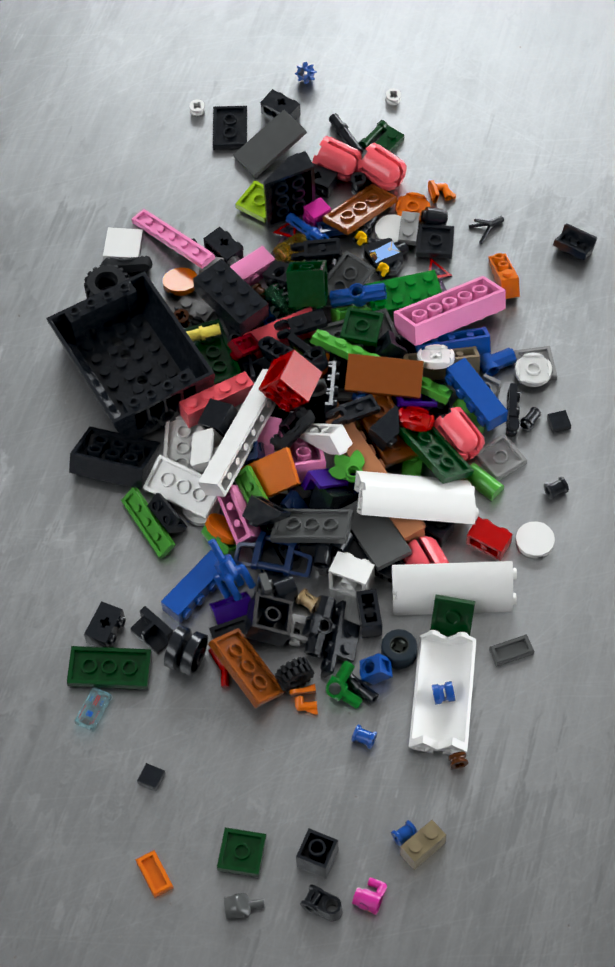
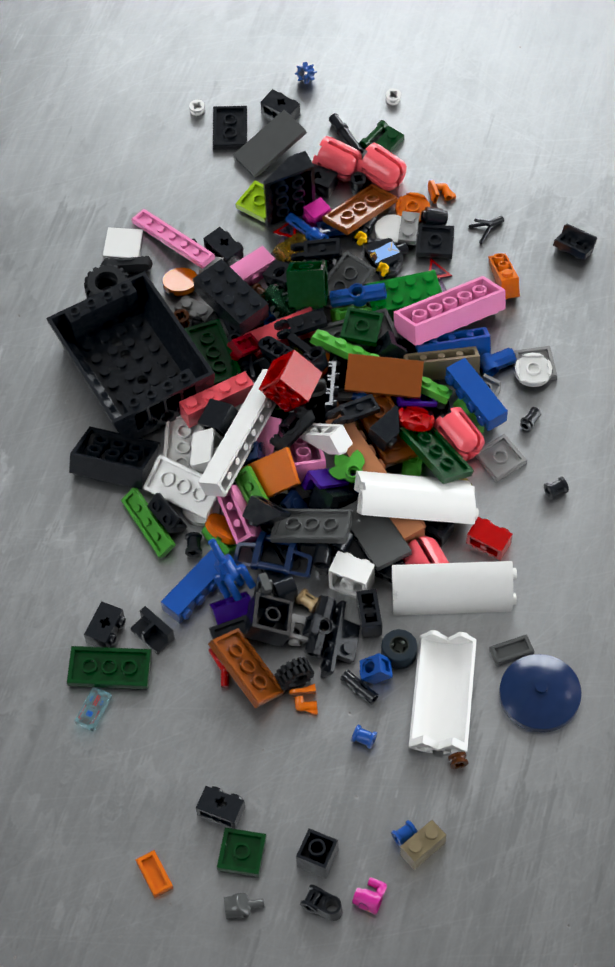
black tile [137,763,165,791] -> none
black wheel [164,625,208,676] -> none
light yellow pin [186,323,221,341] -> none
green axle [325,661,363,709] -> none
white tile [417,344,455,370] -> none
dark green plate [430,594,476,637] -> none
blue wheel [431,681,456,705] -> none
bright green brick [463,463,504,501] -> none
black hinge [506,383,520,437] -> none
white tile [515,521,555,559] -> none
black tile [547,410,571,433] -> none
none -> black bush [185,532,202,557]
none -> black brick [196,786,245,829]
none -> dark blue dish [499,654,582,732]

